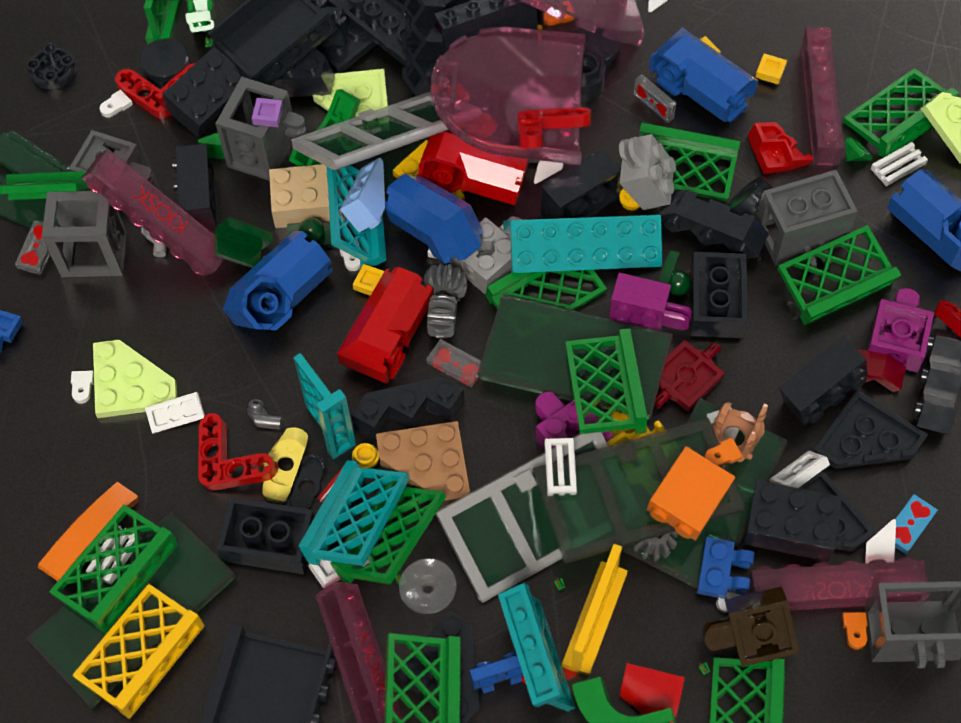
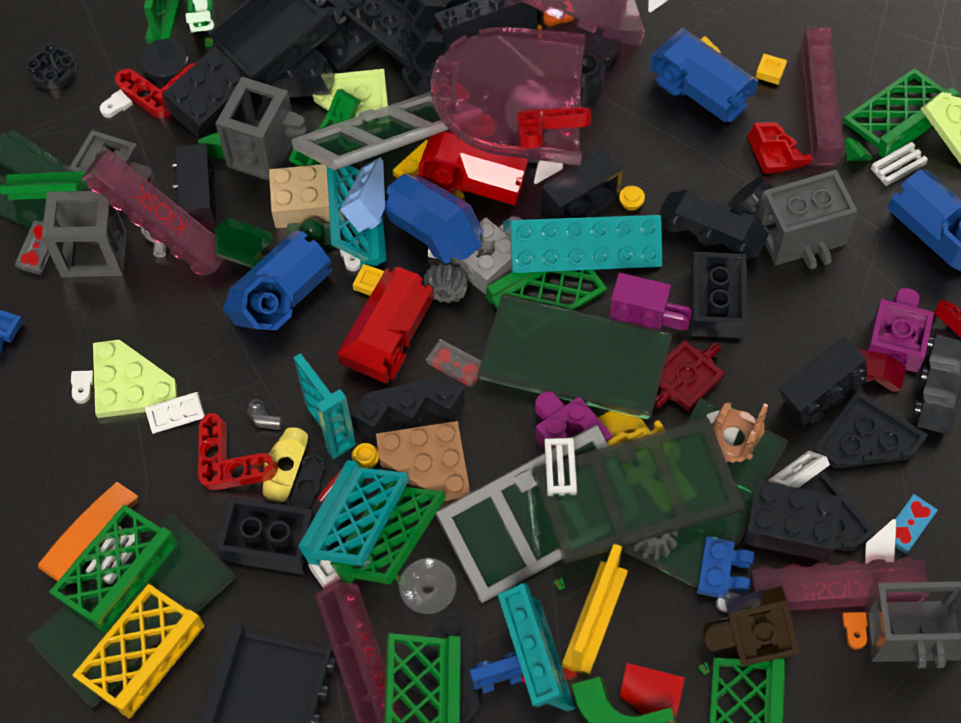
medium lavender tile [252,98,283,127] -> none
dark grey gear [427,294,457,339] -> none
green fence [565,329,647,434] -> none
light grey brick [619,134,676,210] -> none
clear tile [634,74,676,123] -> none
green fence [639,123,740,202] -> none
orange brick [646,446,735,541] -> none
dark green tile [658,250,691,296] -> none
orange piece [704,437,743,466] -> none
green fence [777,225,901,325] -> none

